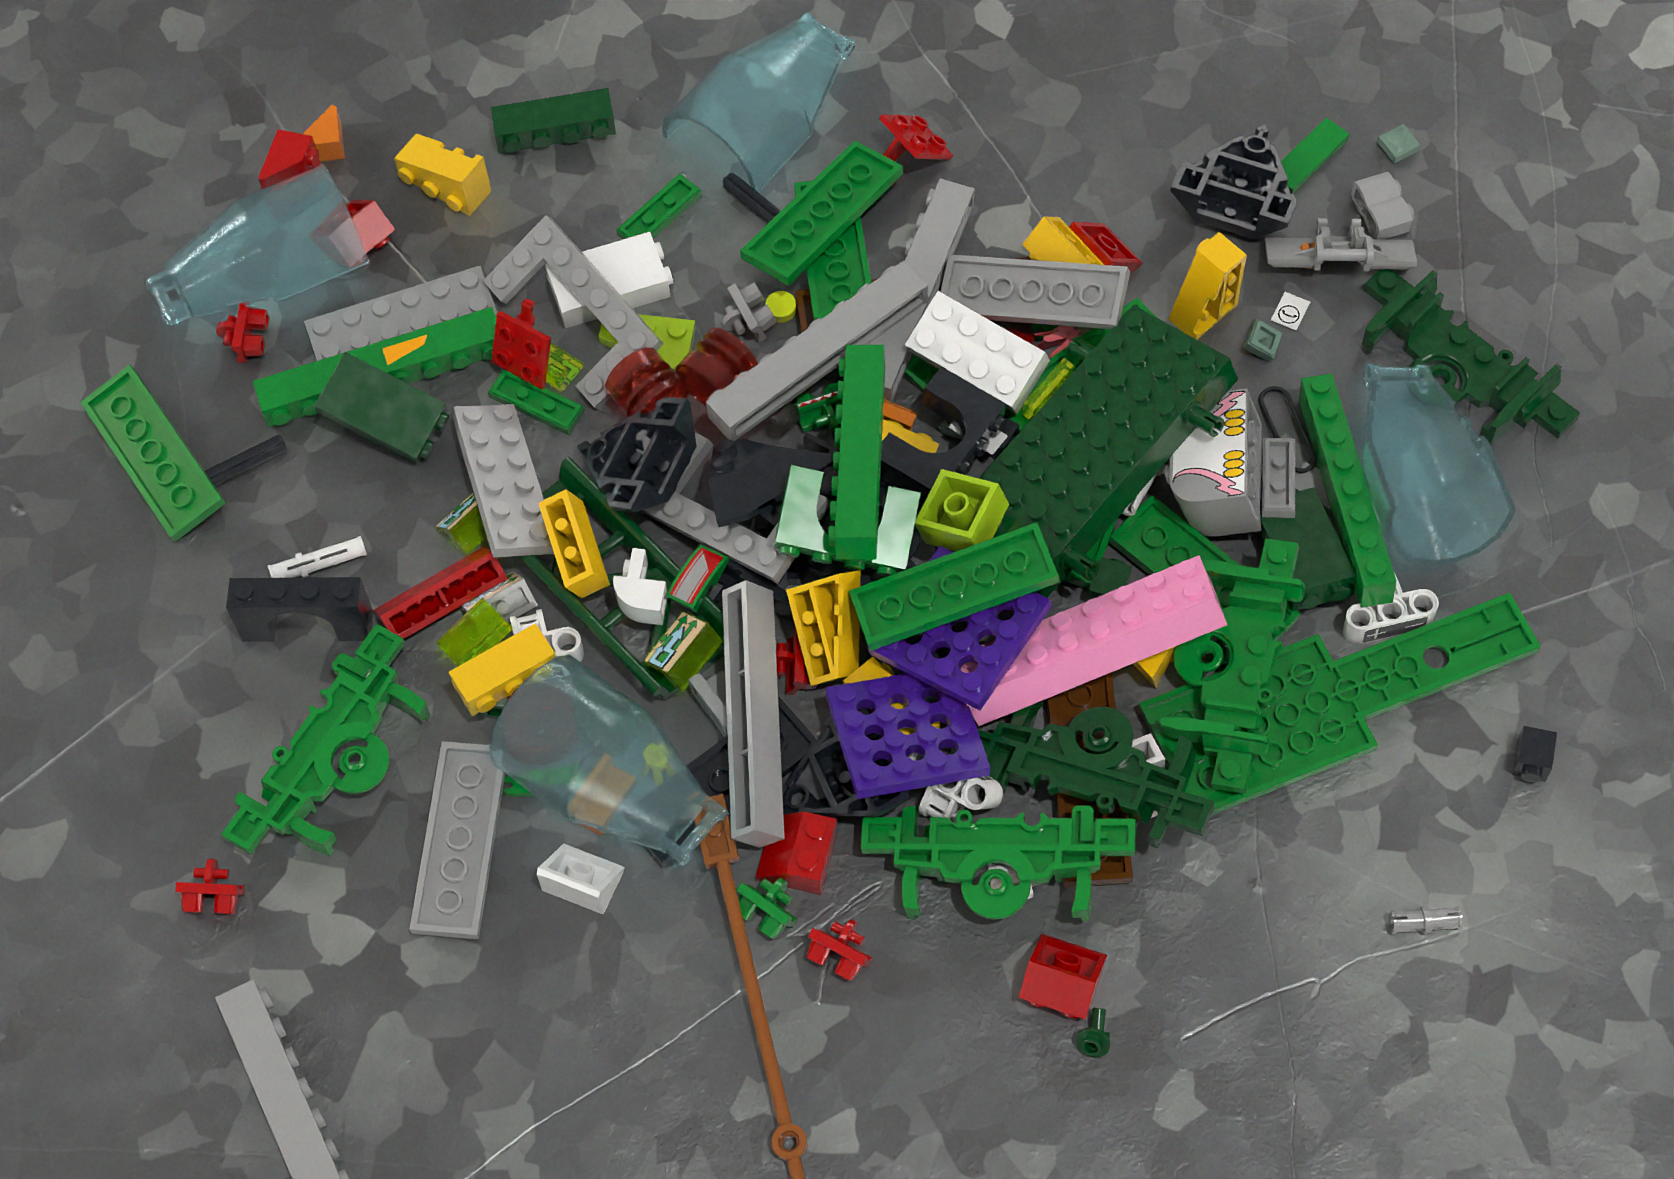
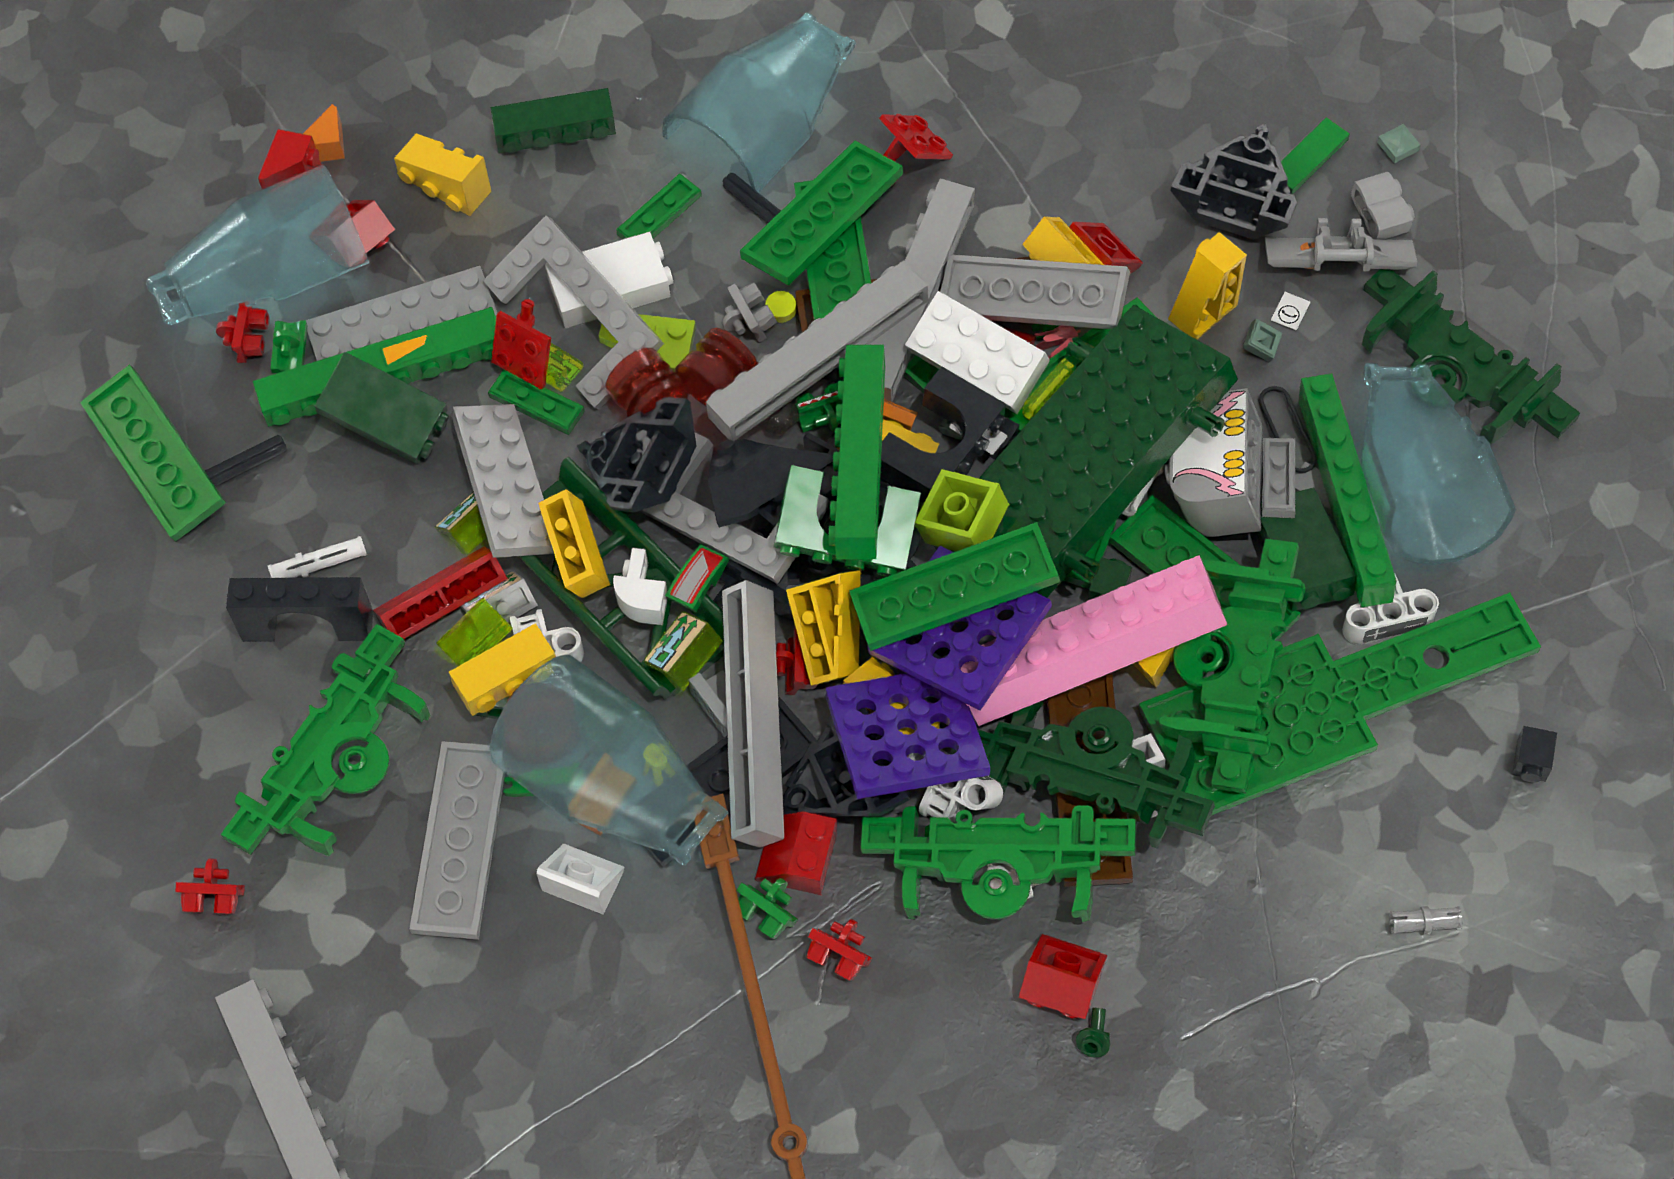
none -> green hips [270,320,308,374]

